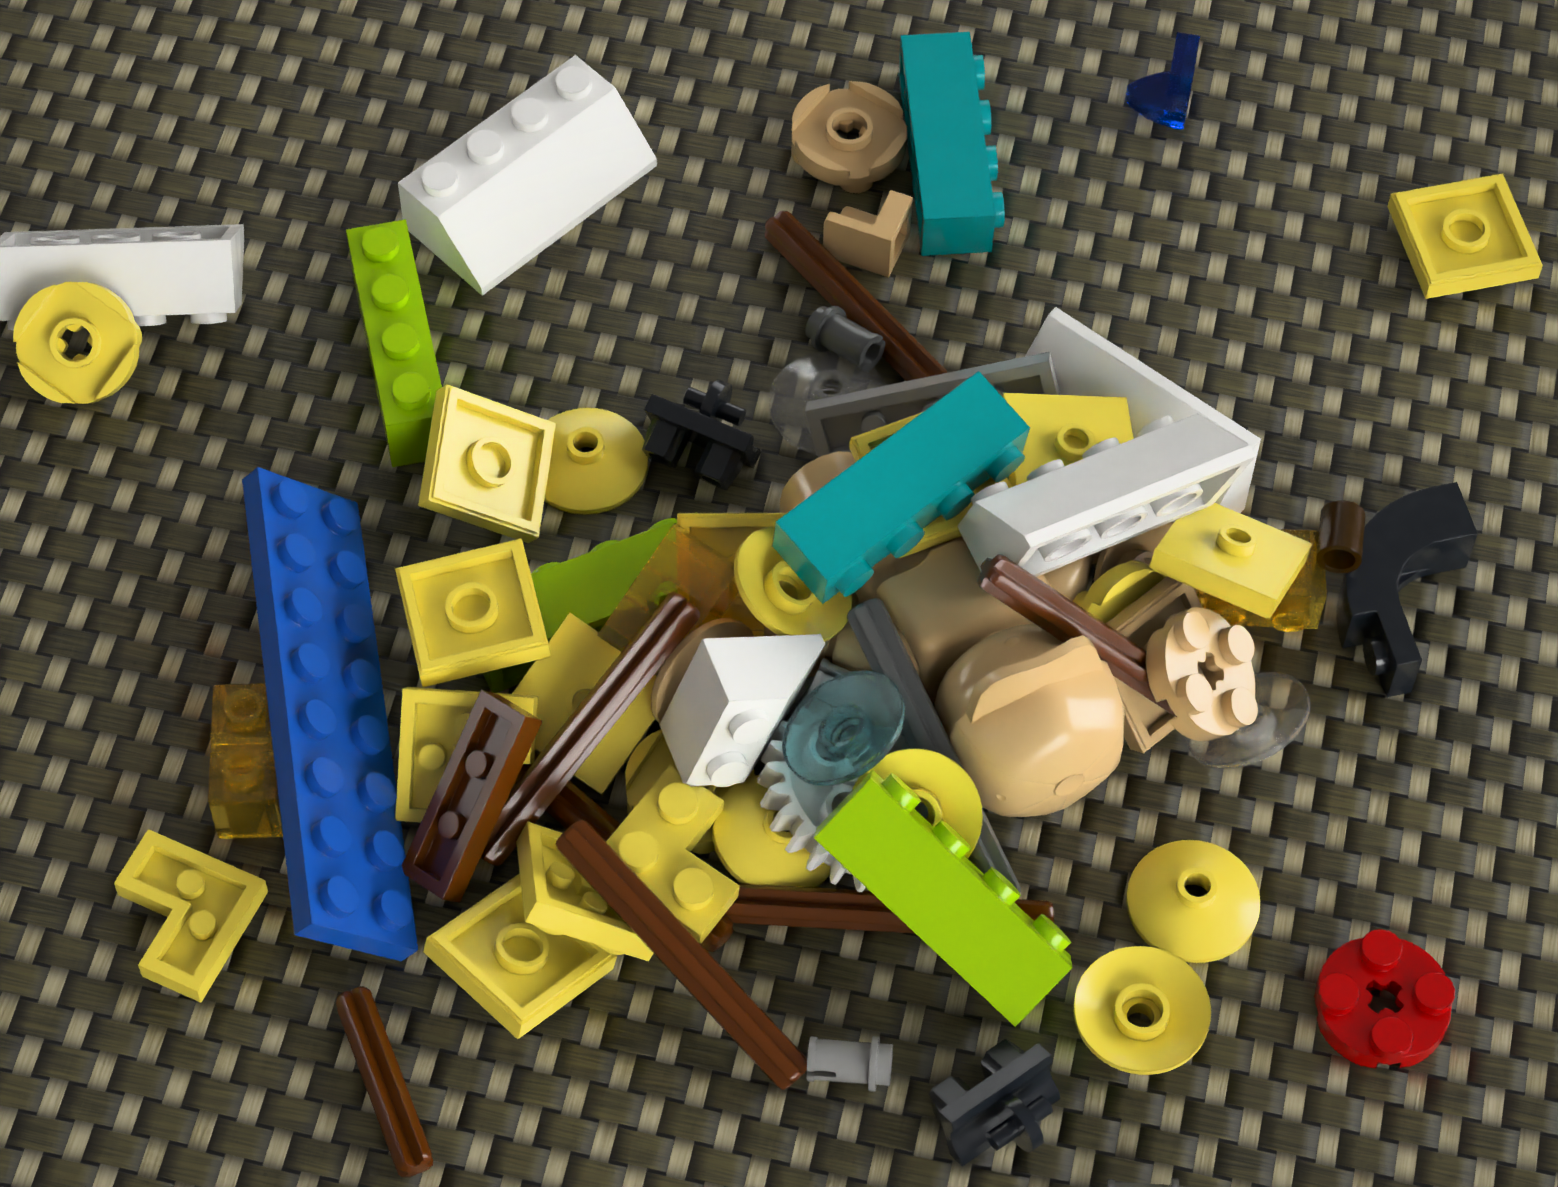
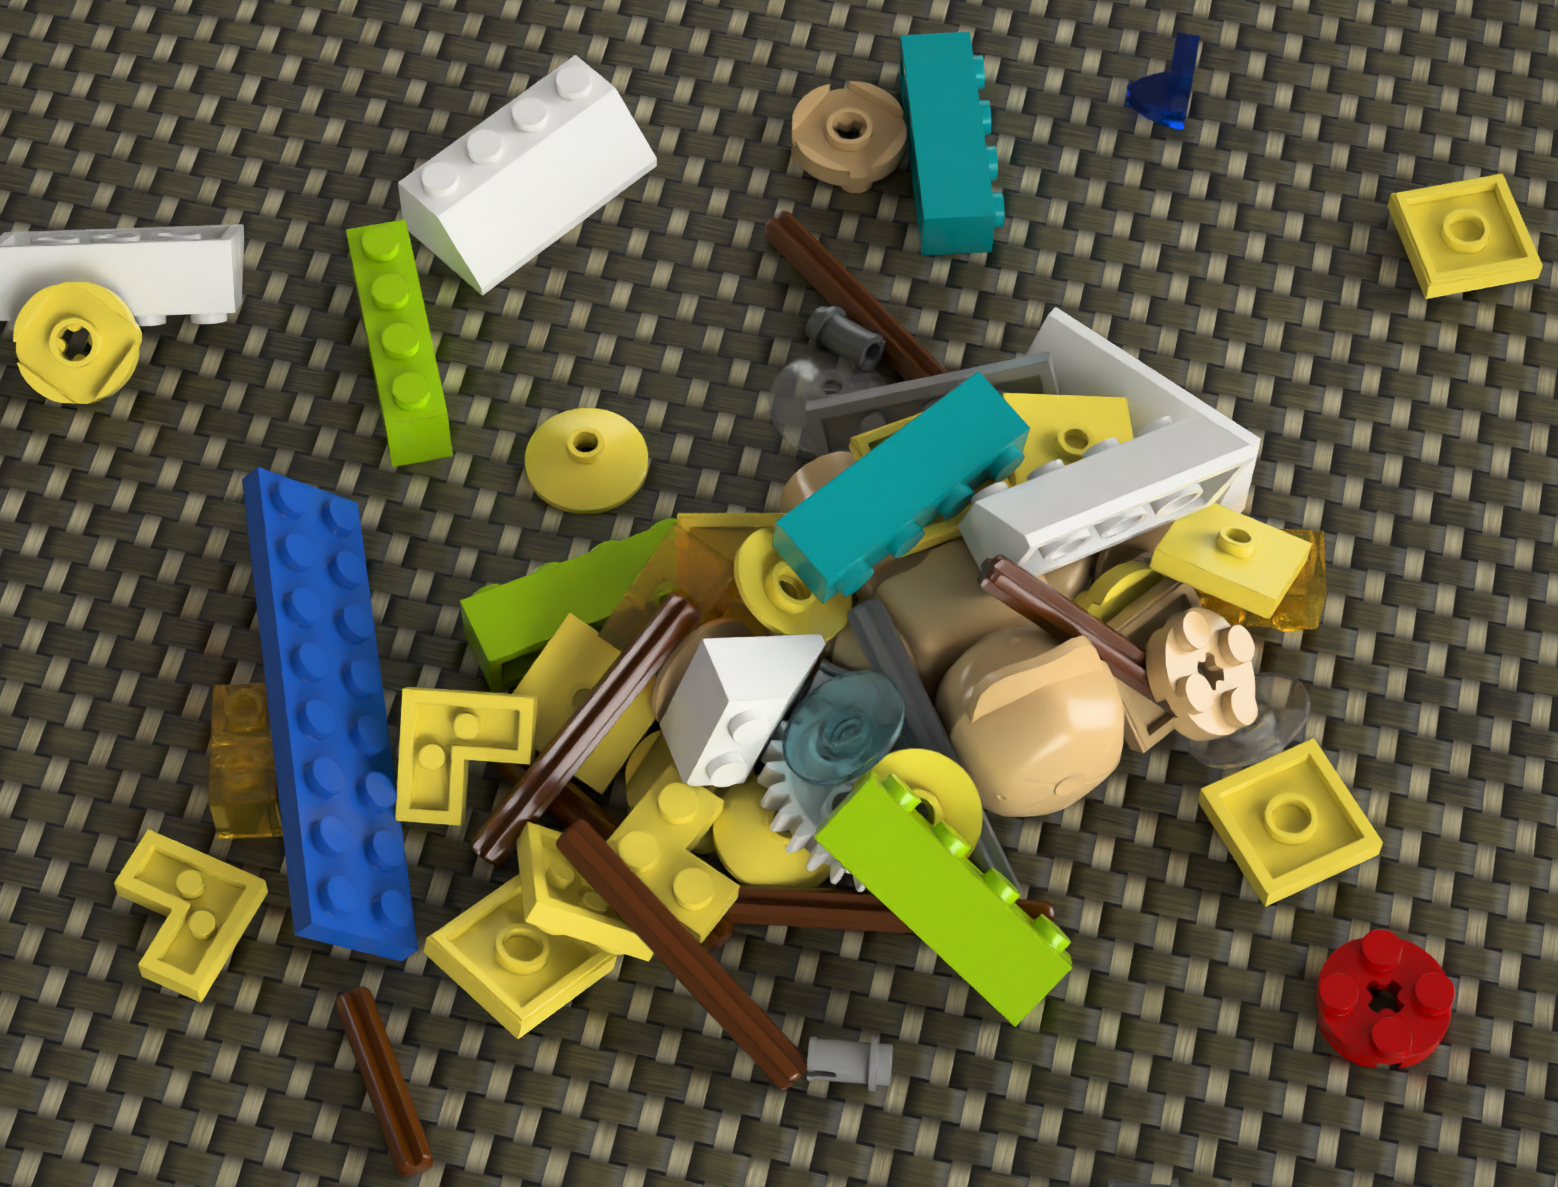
light yellow plate [395,538,551,688] -> none
reddish brown plate [402,690,542,903] -> none
light yellow plate [418,384,556,543] -> none
black hips [642,379,761,490] -> none
tan panel [823,190,913,278] -> none
black hips [929,1039,1060,1166] -> none
light yellow dish [1073,946,1211,1075] -> none
light yellow dish [1126,840,1260,963] -> none
dark brown hinge [1316,500,1366,573] -> none
black arch [1336,482,1478,697] -> none
none -> light yellow plate [1198,738,1383,907]

